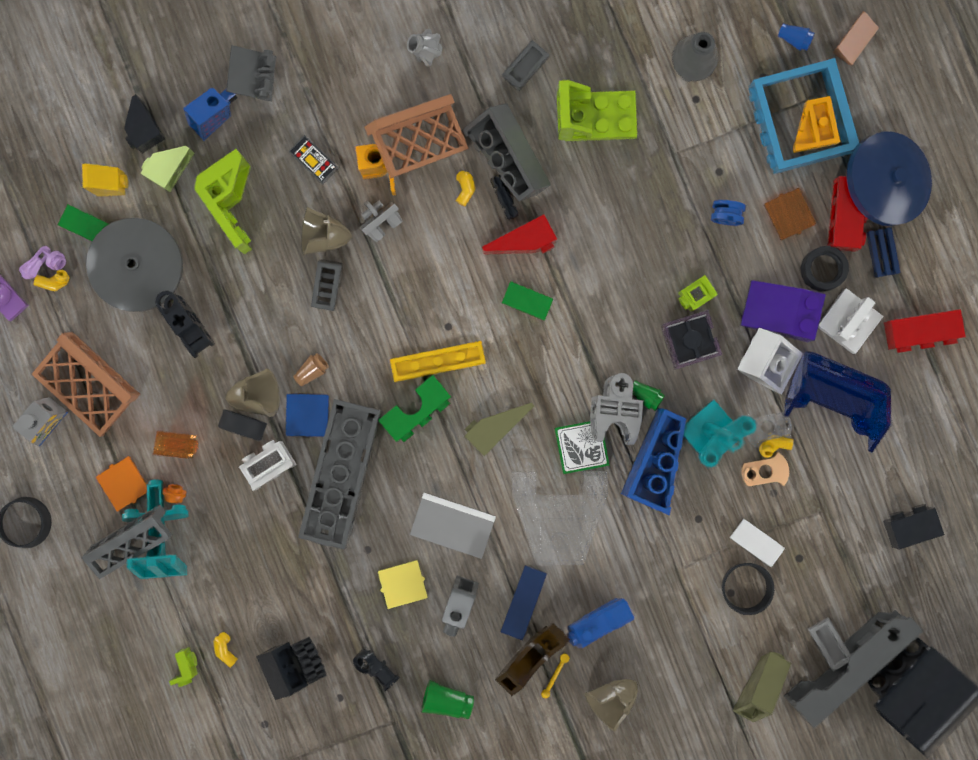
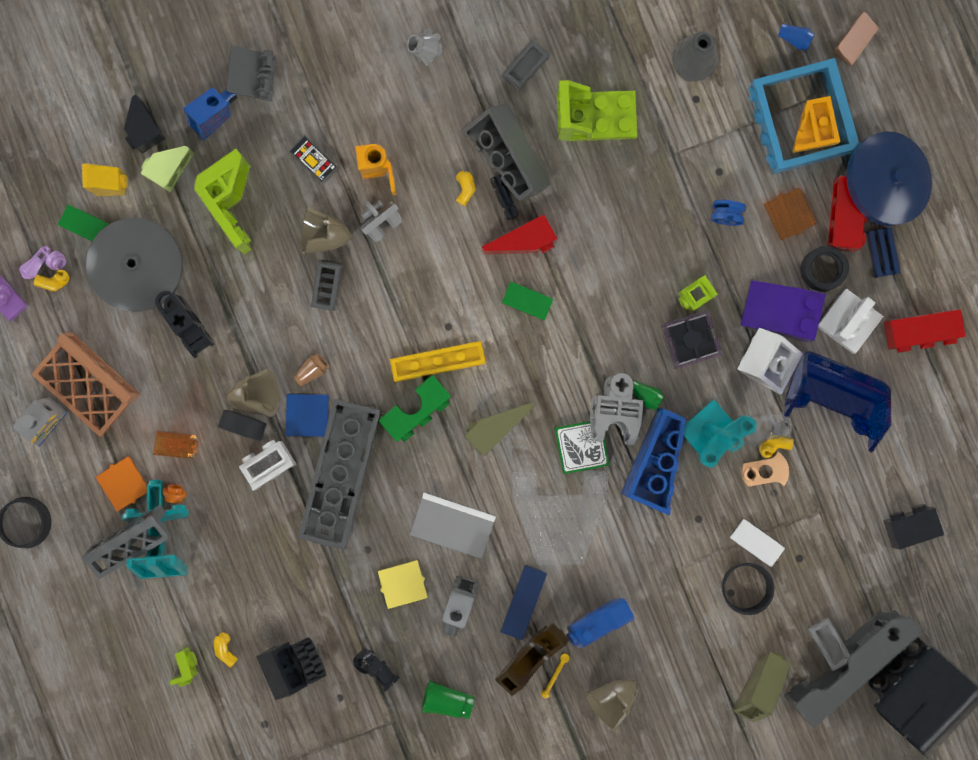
nougat fence [364,94,469,178] -> none

